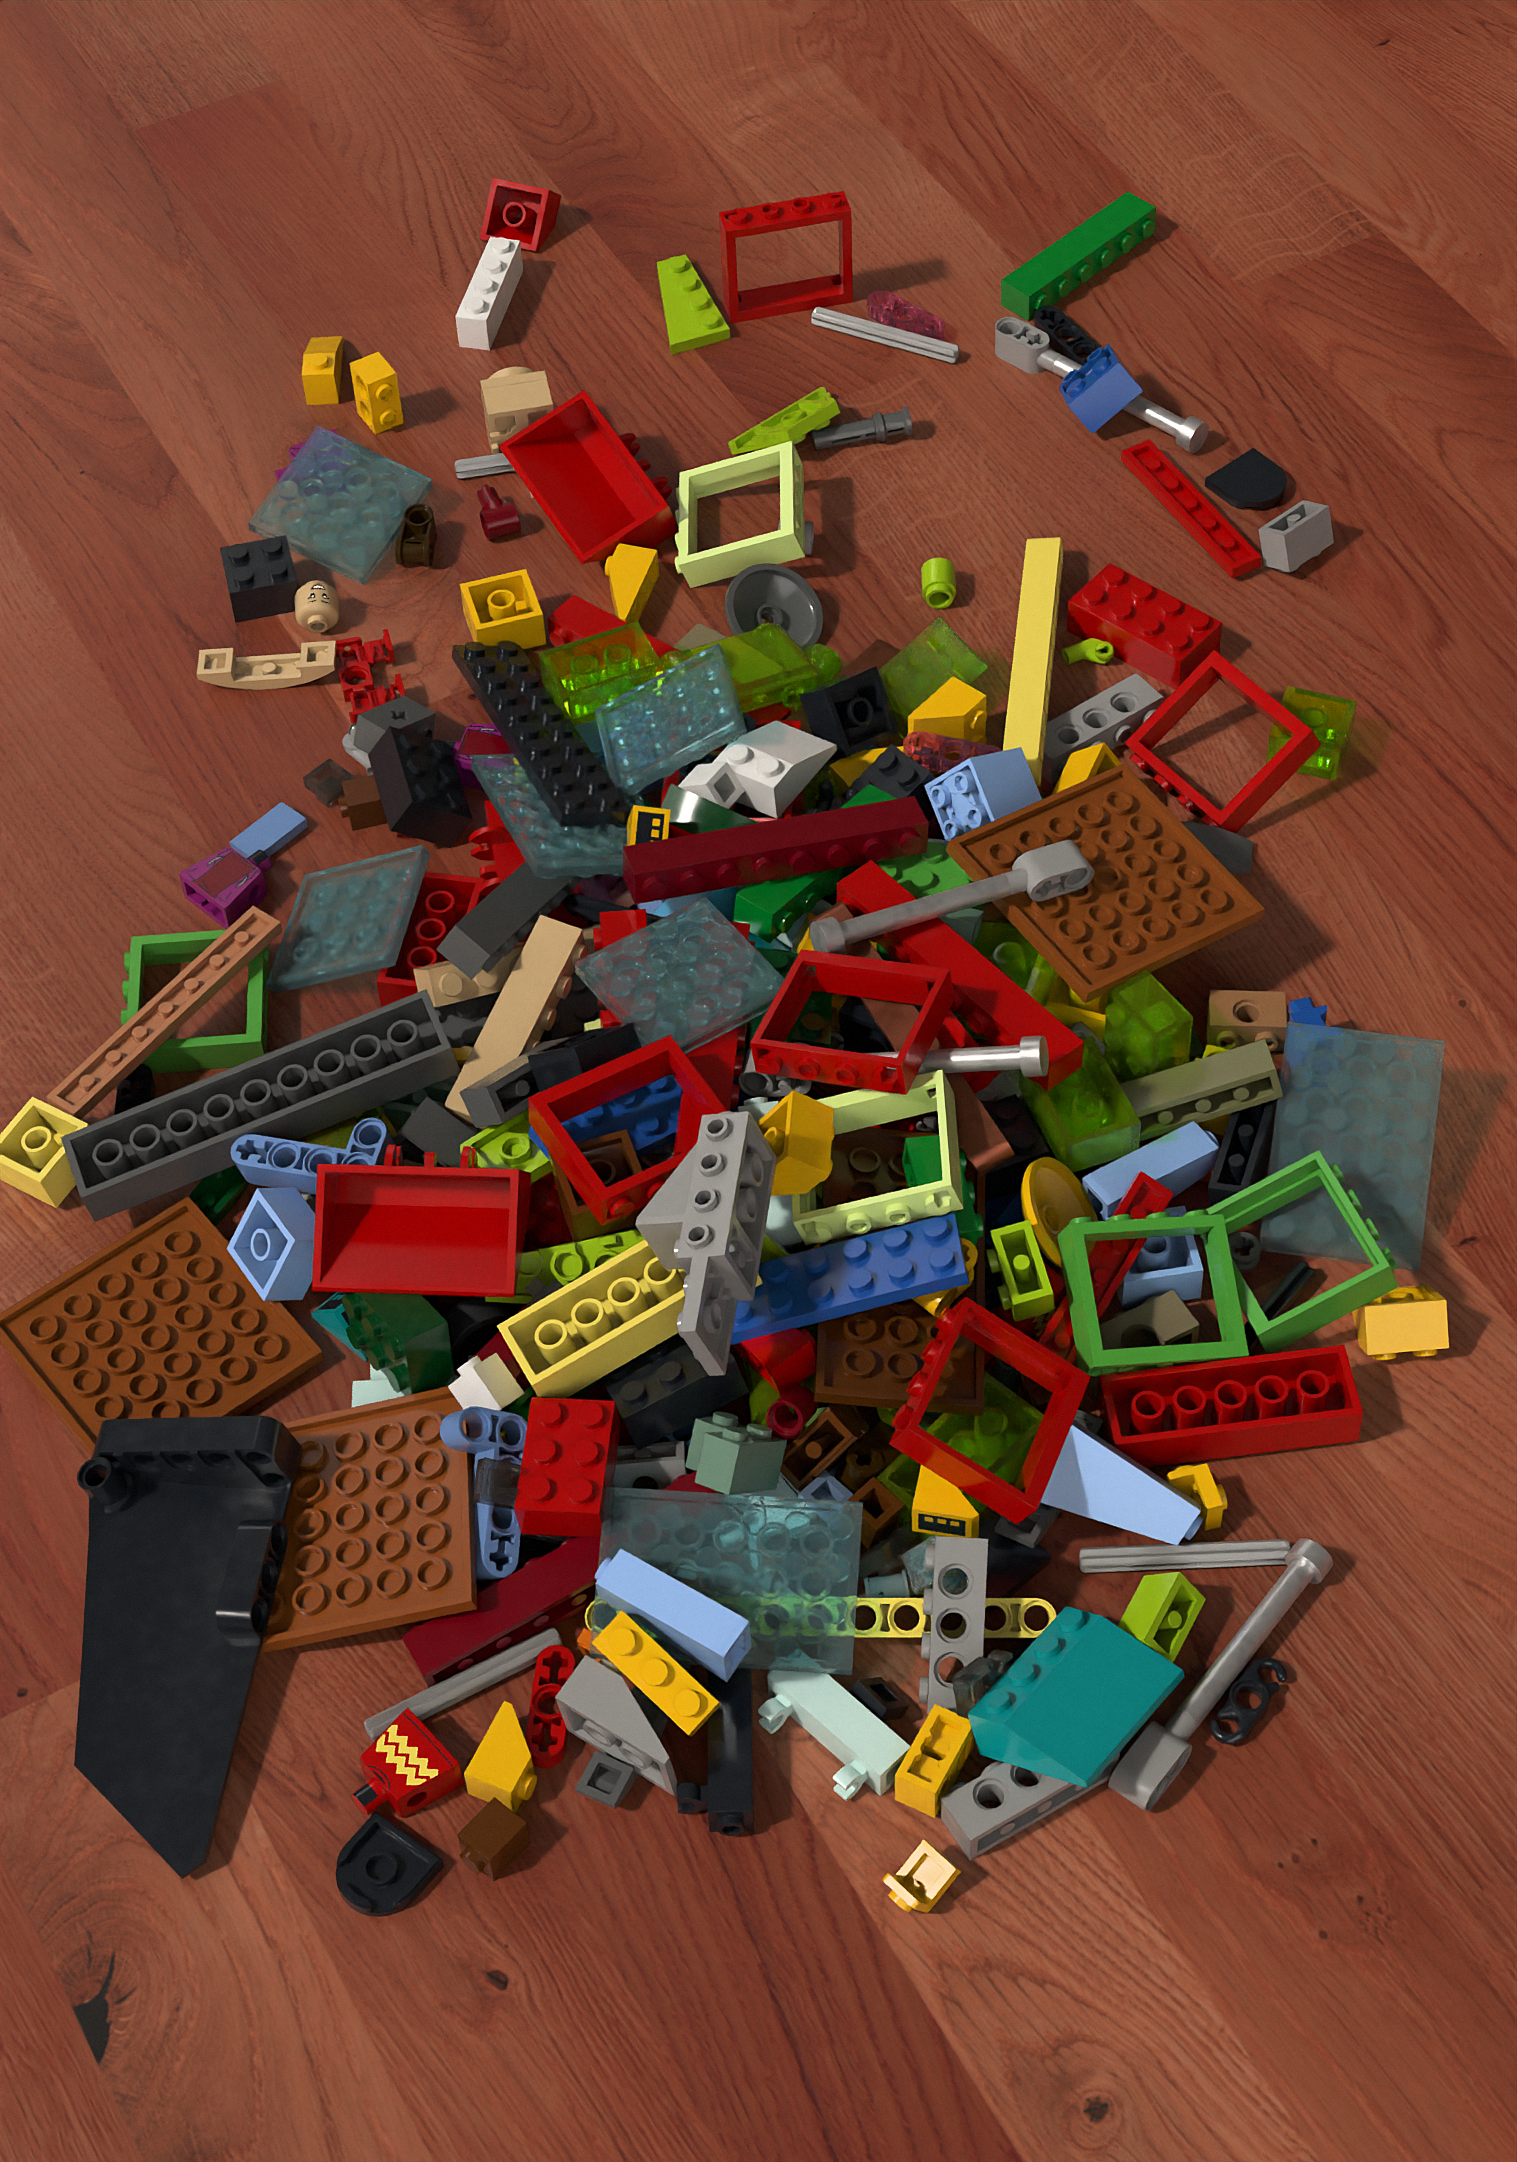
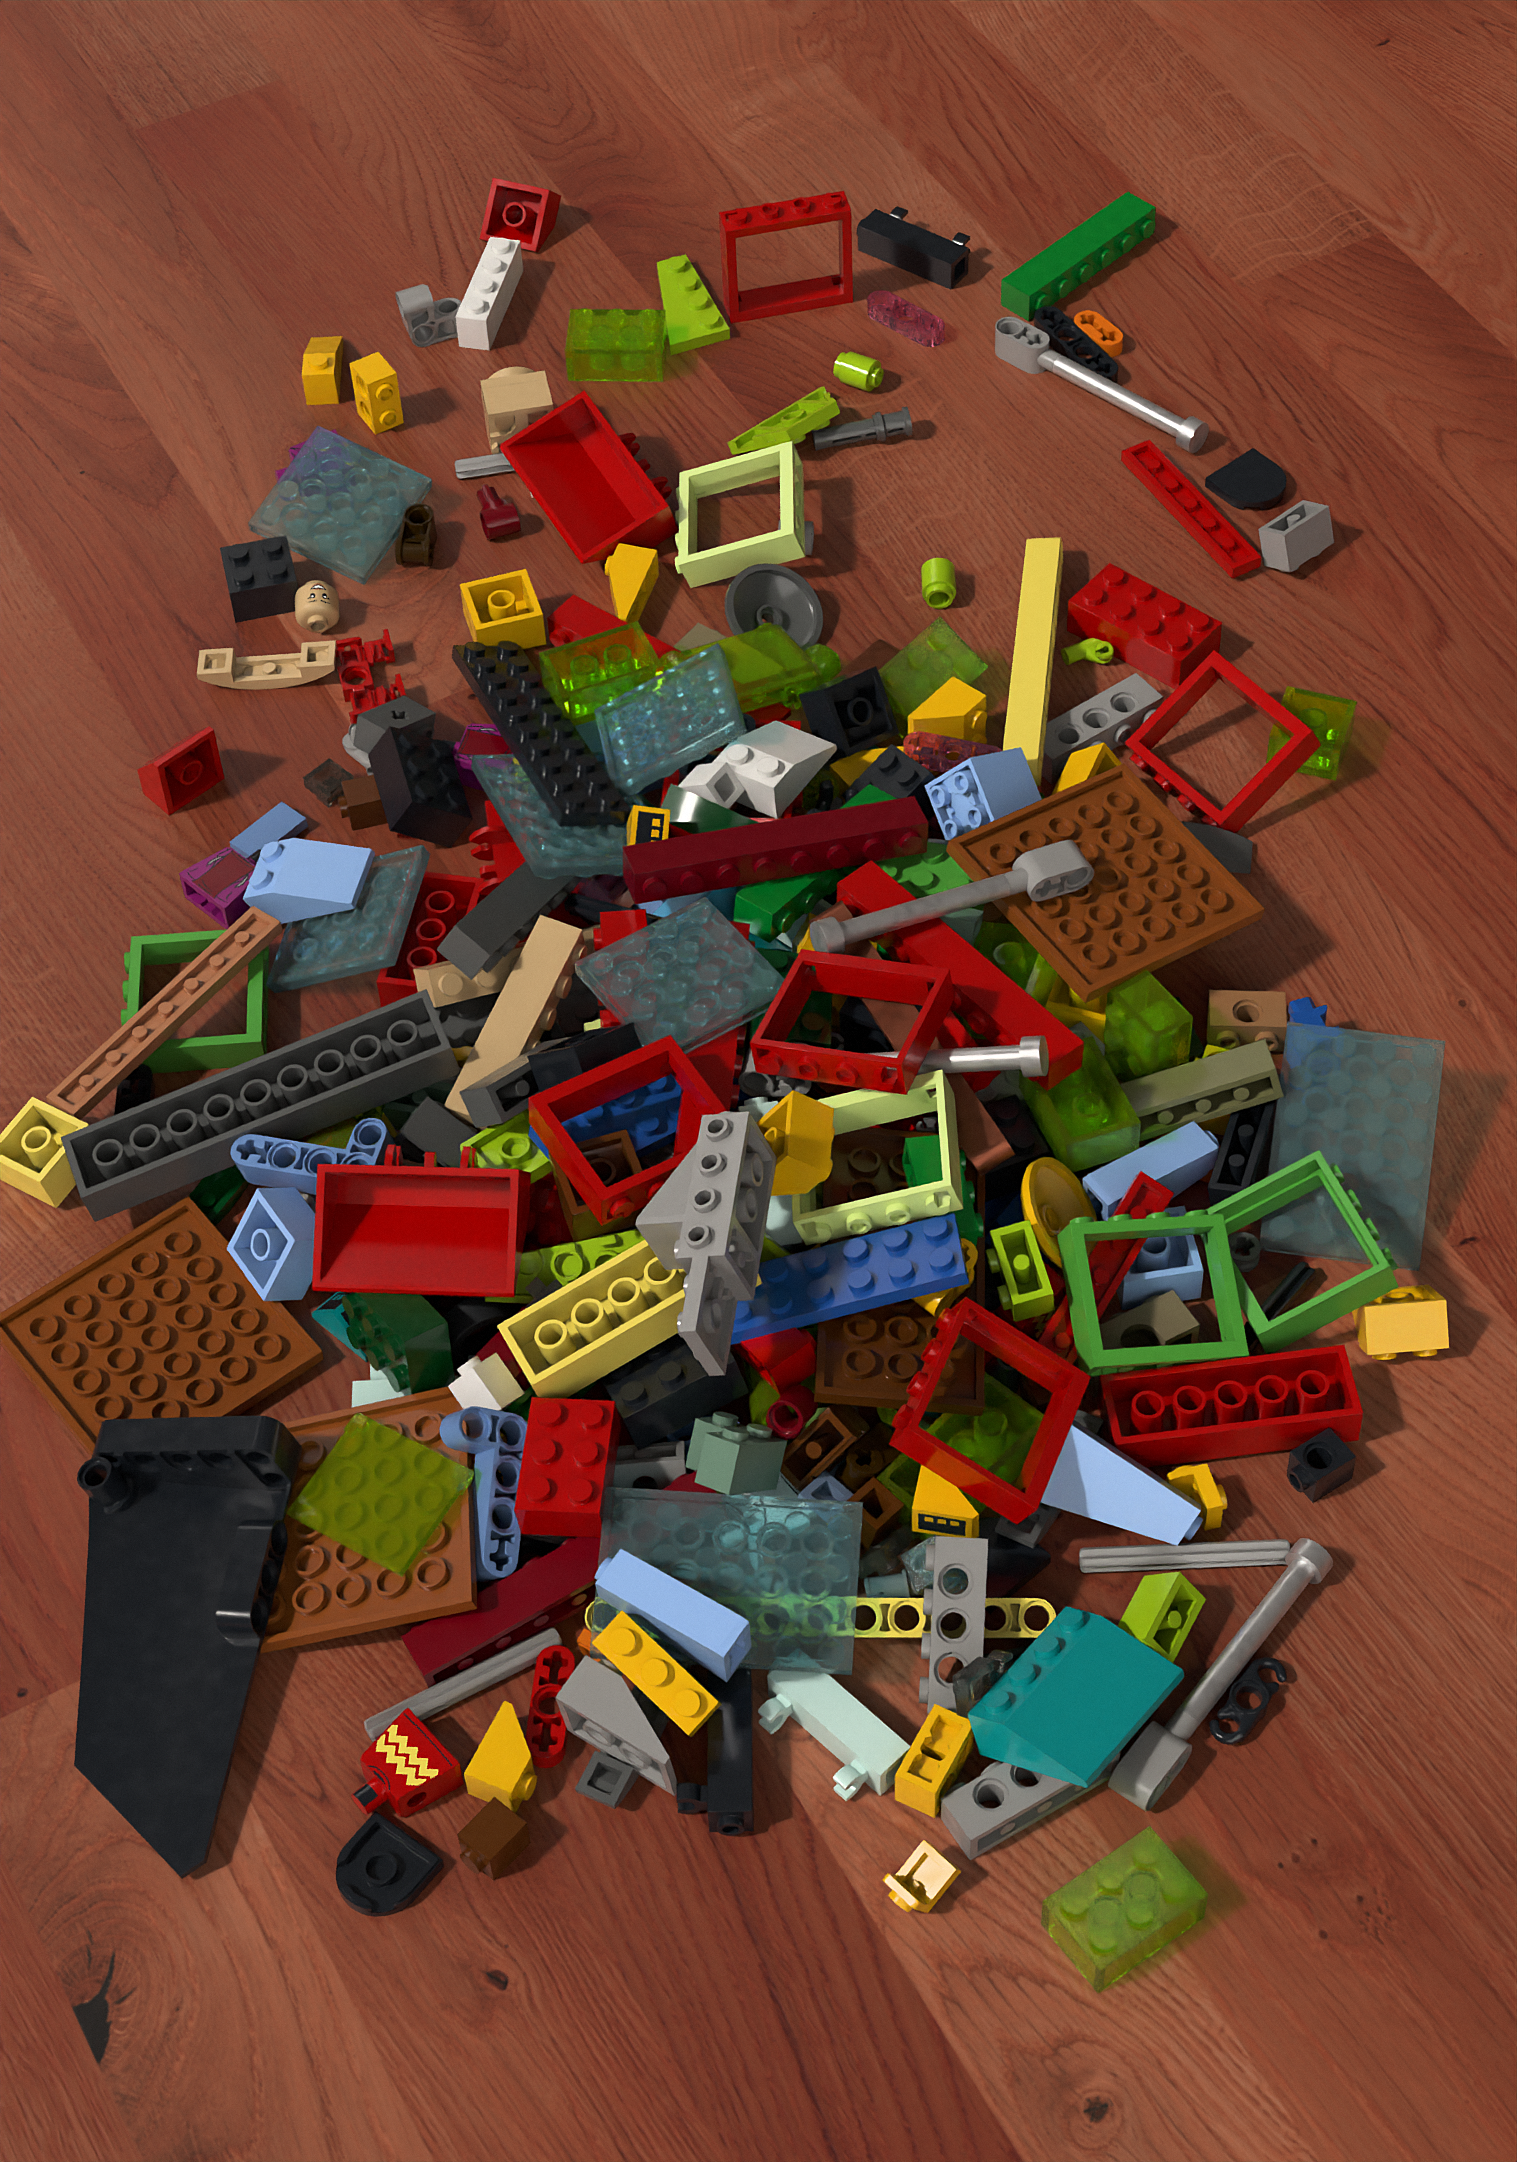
clear smoke tile [473,1457,521,1510] -> none
light grey axle [811,307,960,364] -> none
black plate [849,1677,910,1722] -> none
blue slope [1059,344,1143,434] -> none
none -> red slope [137,726,225,815]
none -> light blue slope [243,838,375,924]
none -> clear neon green piece [287,1413,474,1577]
none -> light grey piece [395,284,461,347]
none -> clear neon green brick [565,308,668,382]
none -> lime brick [833,351,884,392]
none -> black brick [856,206,970,290]
none -> clear neon green brick [1041,1826,1208,1993]
none -> orange beam [1074,310,1123,357]
none -> black brick [1287,1427,1356,1503]

